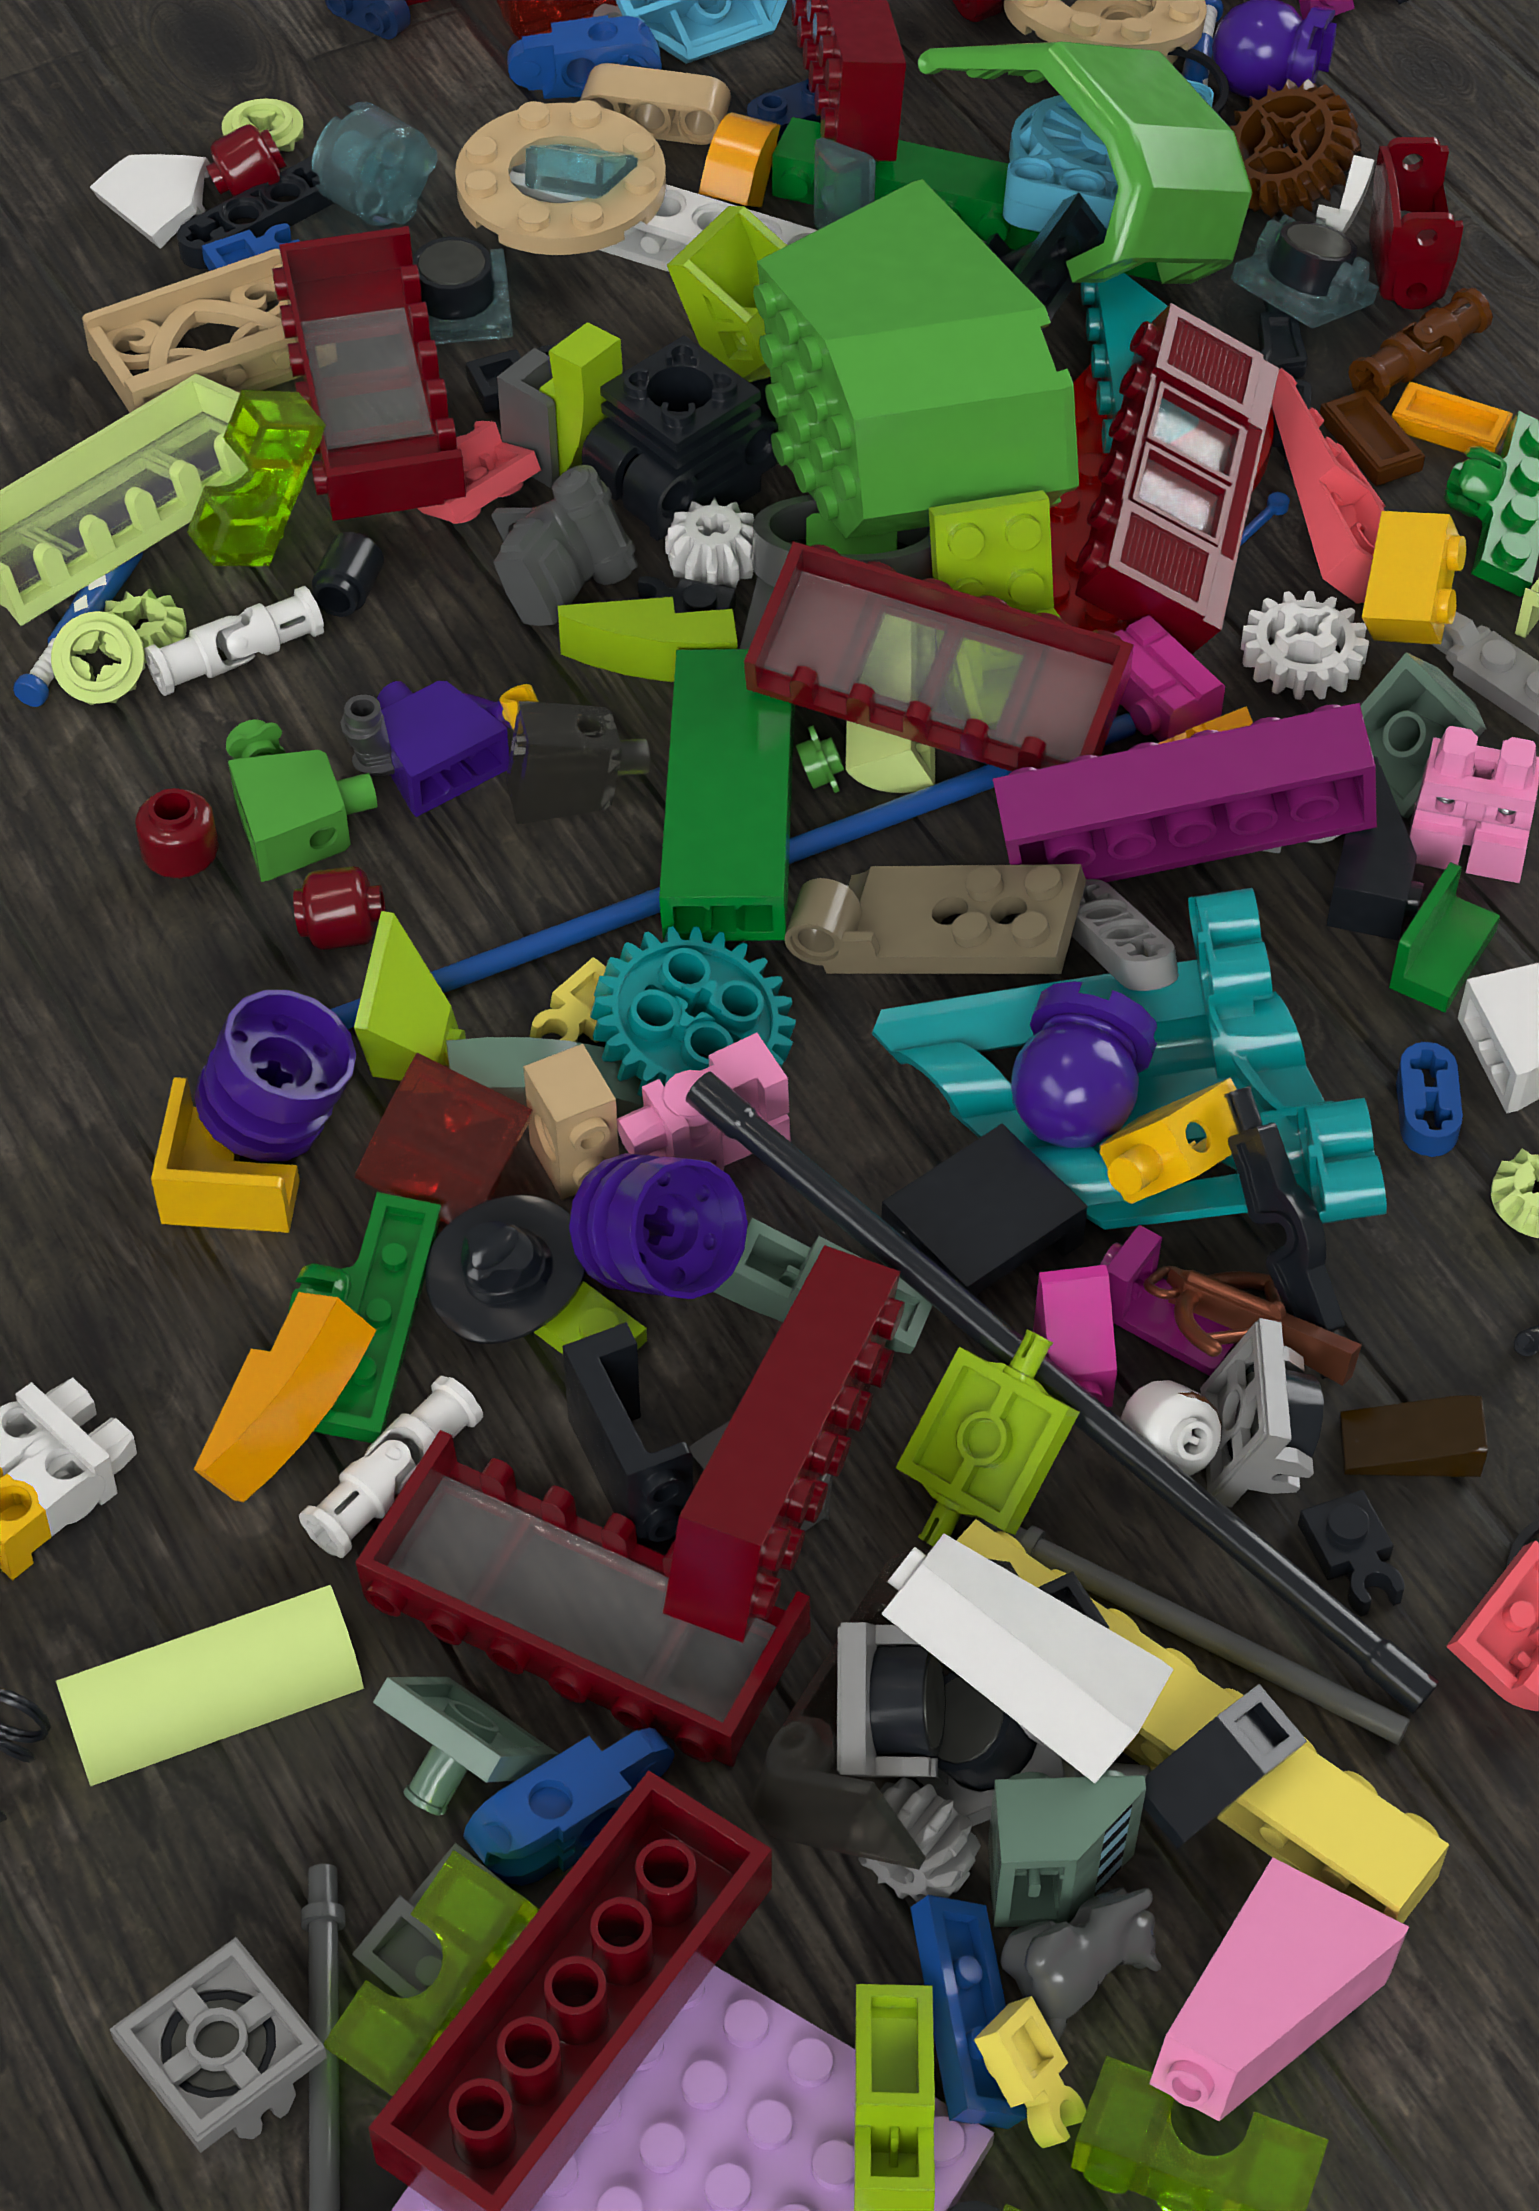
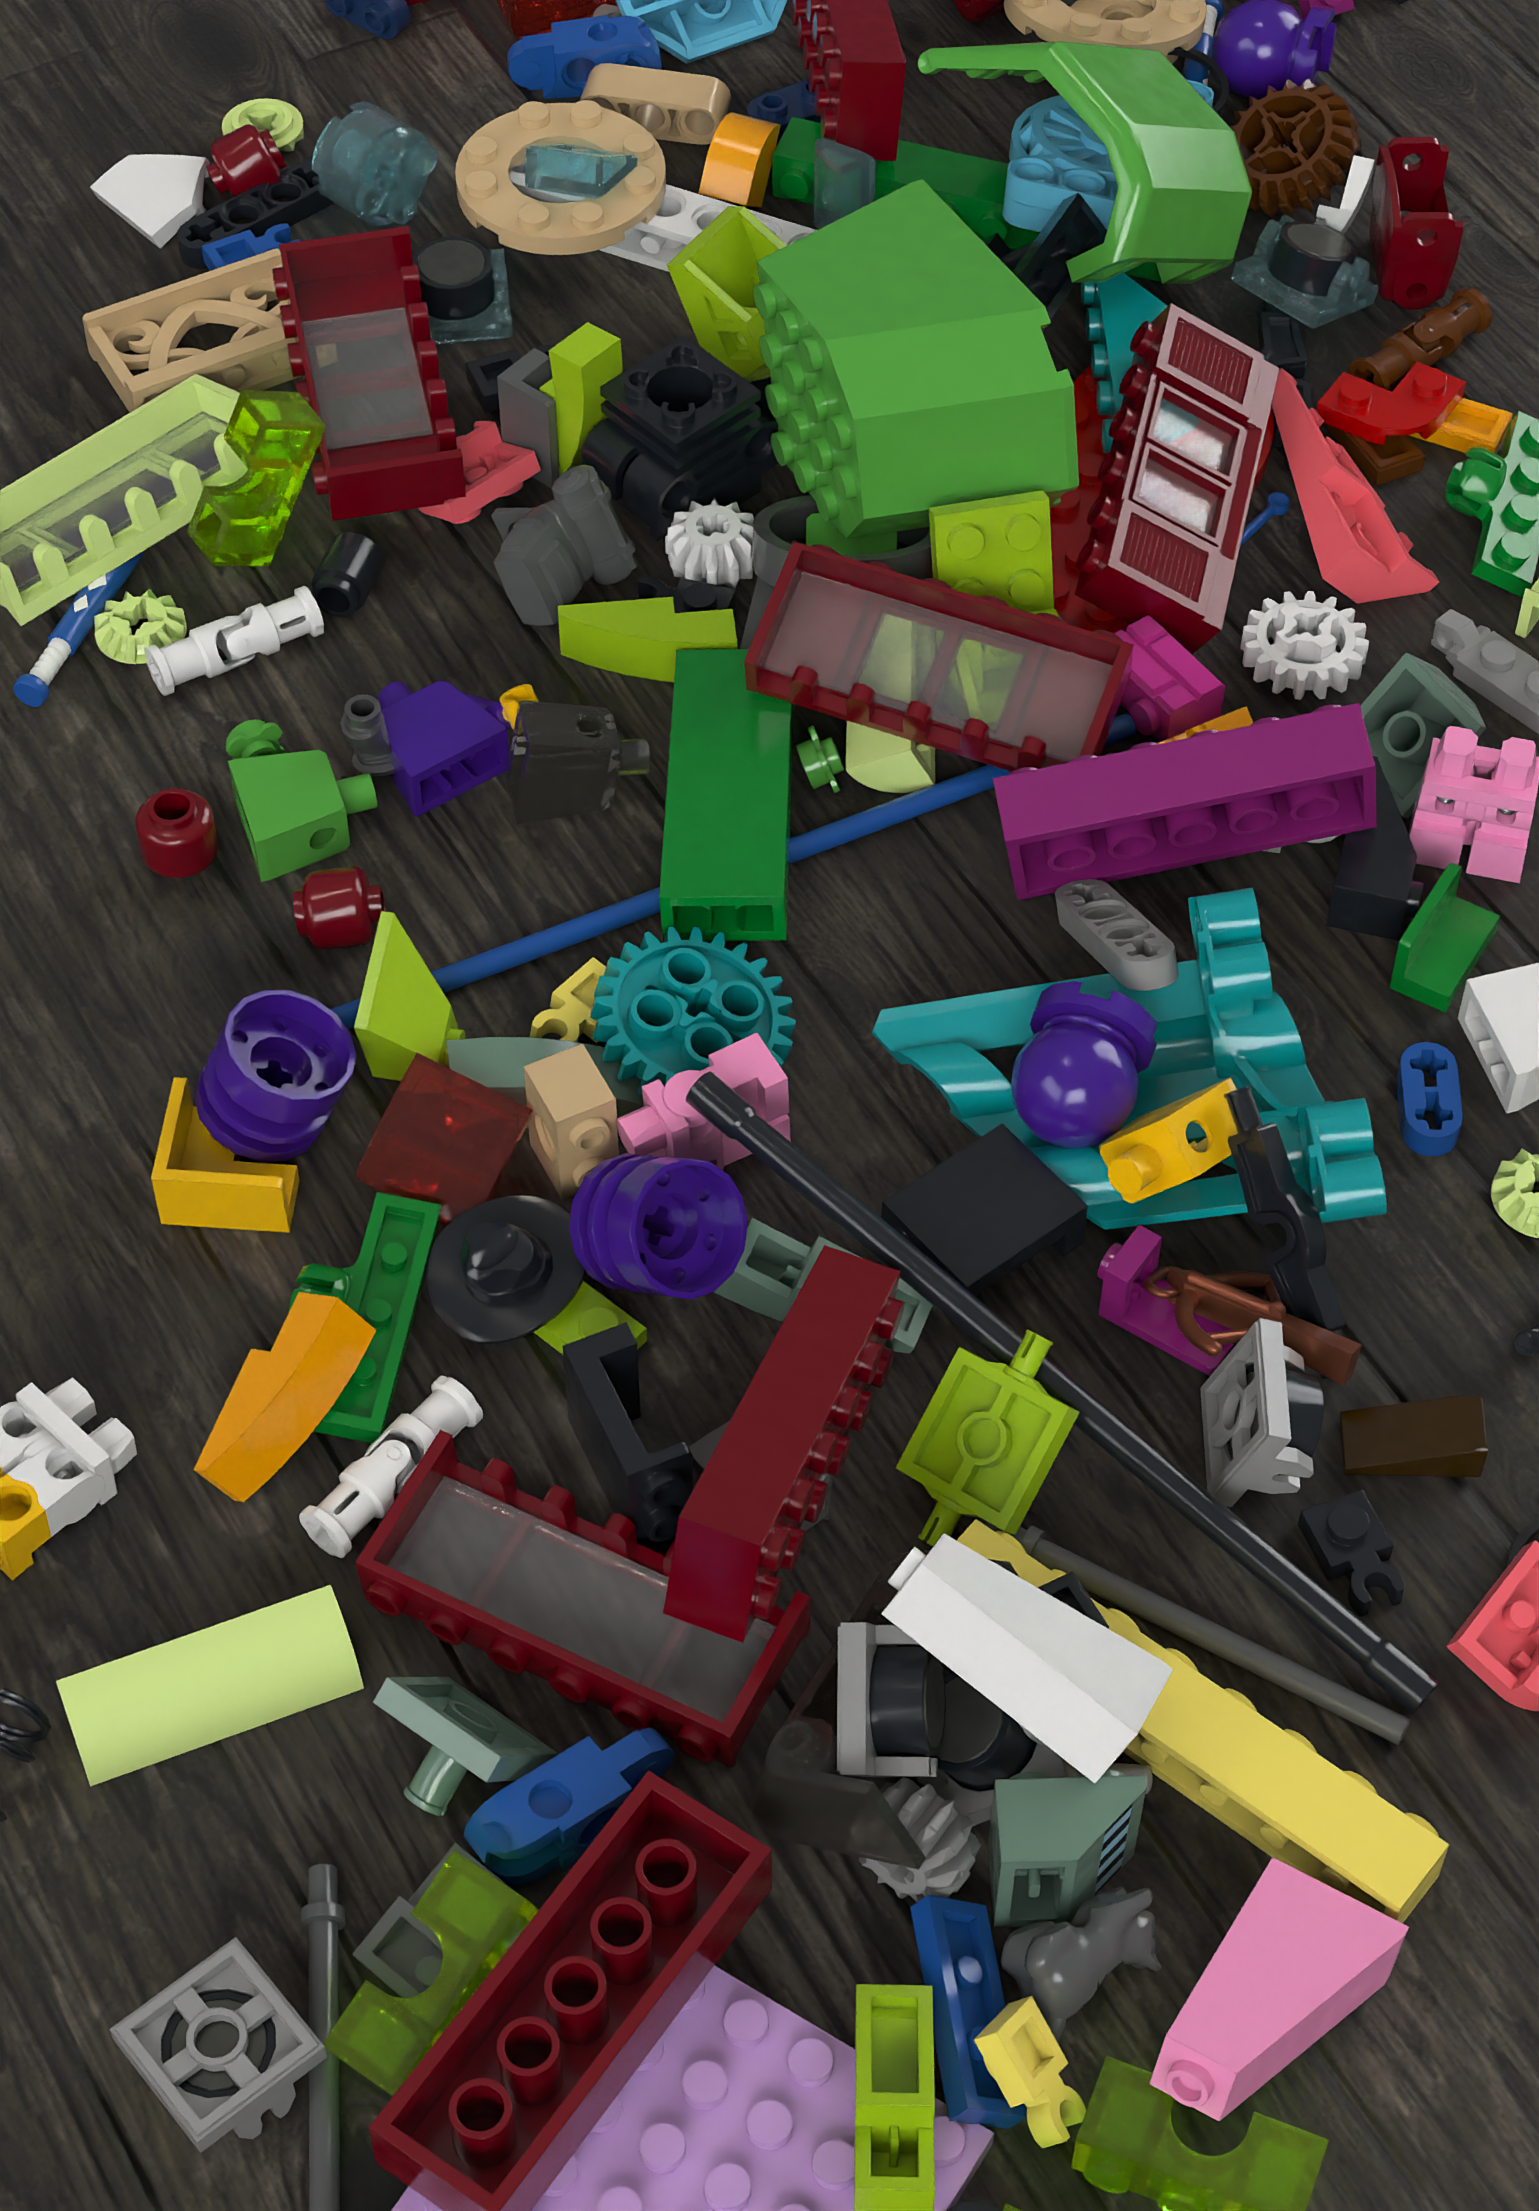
yellowish green gear [51,611,146,705] -> none
dark tan hinge [784,864,1086,974] -> none
dark pink slope [1033,1265,1117,1407] -> none
white head [1121,1380,1222,1476] -> none
black slope [1143,1684,1307,1849] -> none
yellow brick [1362,511,1466,644] -> none
none -> red plate [1317,361,1466,445]

